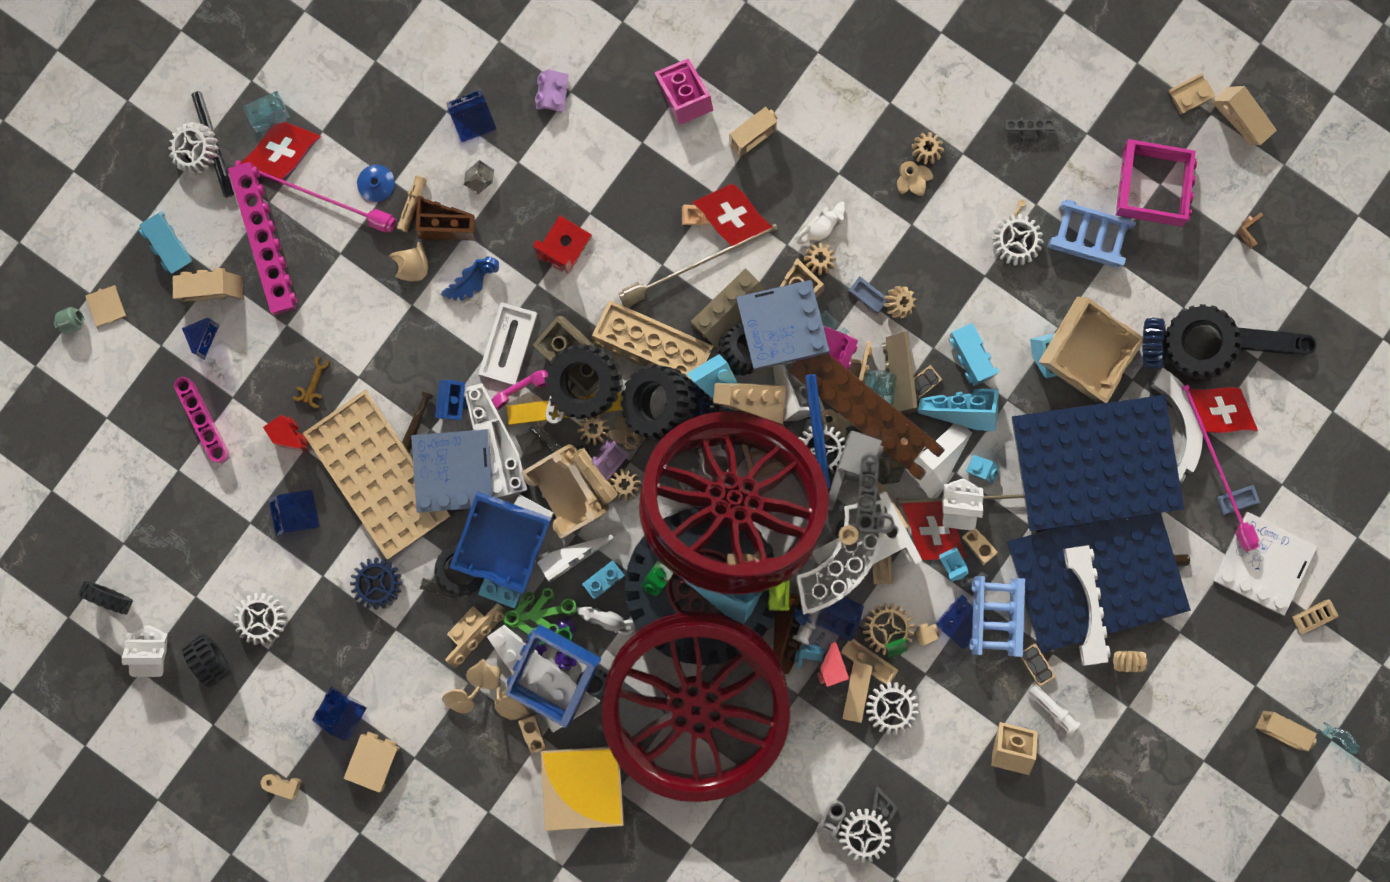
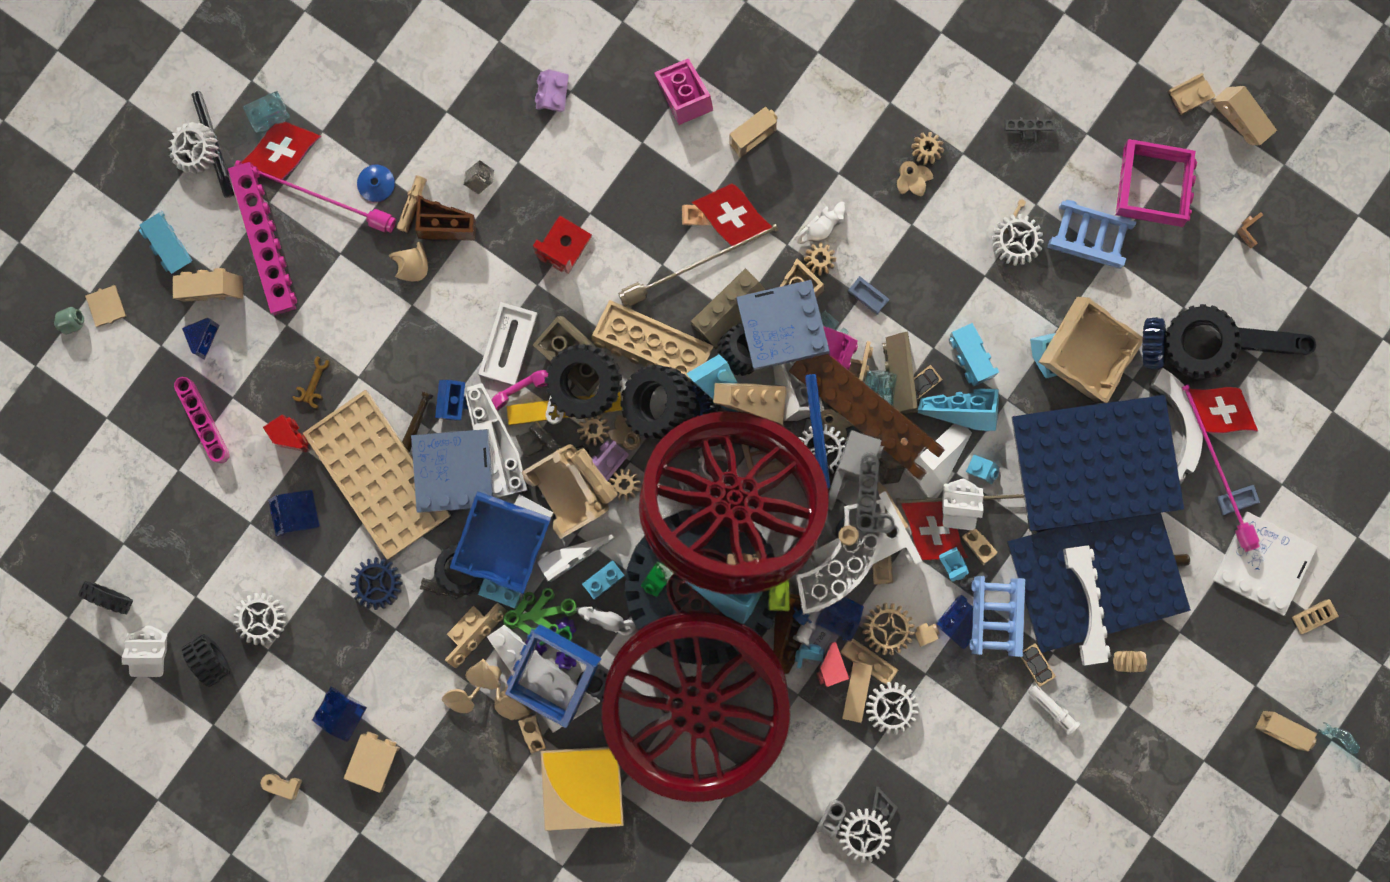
blue plant [441,256,499,301] -> none
clear blue bracket [446,89,496,142] -> none
tan gear [883,286,917,318] -> none
green slope [885,638,907,659] -> none
tan slope [991,722,1038,775] -> none

